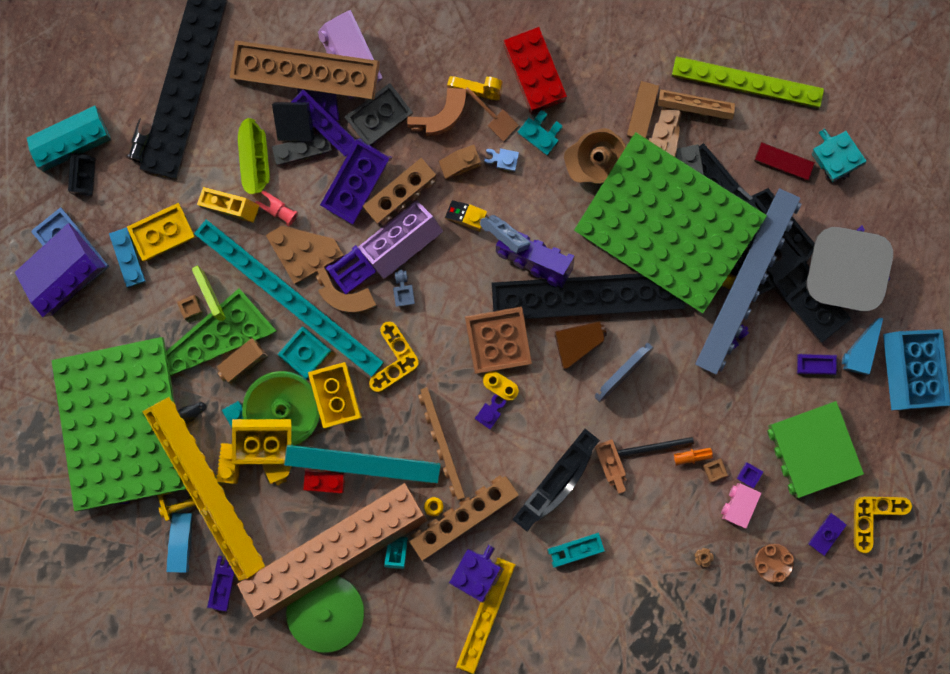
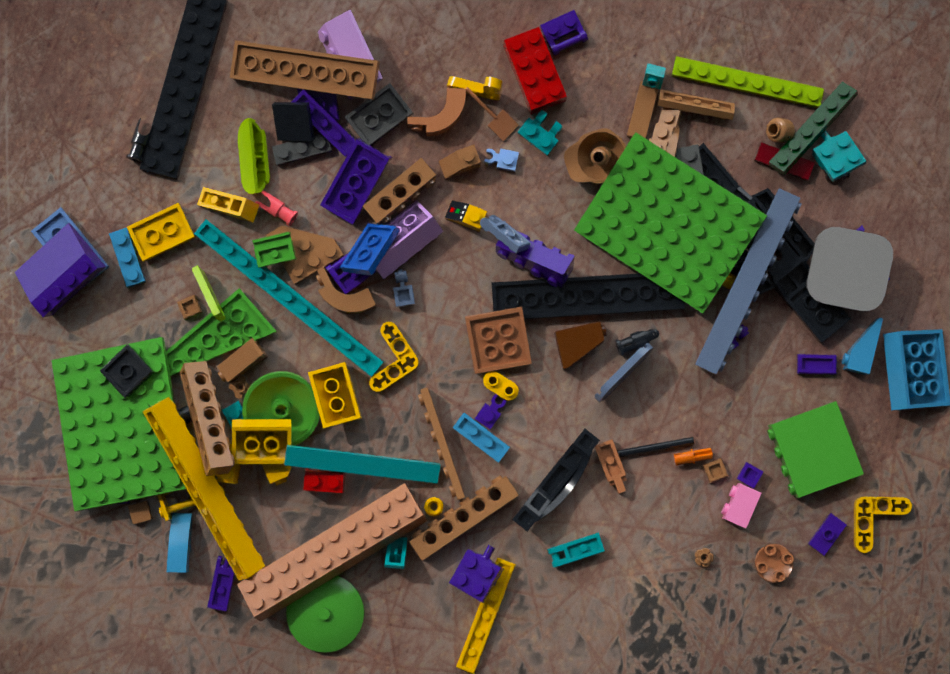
teal slope [27,106,112,172] -> none
black hinge [68,154,96,196] -> none
teal tile [277,326,331,380] -> none
none -> black tile [100,344,154,399]
none -> medium nougat tile [128,501,153,525]
none -> medium nougat brick [180,361,234,476]
none -> medium nougat plate [229,376,251,399]
none -> bright green plate [252,232,296,268]
none -> blue plate [340,223,399,275]
none -> dark azure plate [452,413,510,463]
none -> dark purple plate [540,10,588,56]
none -> black piece [615,329,659,356]
none -> teal bracket [642,63,666,89]
none -> medium nougat head [766,118,795,143]
none -> dark green plate [769,82,858,175]

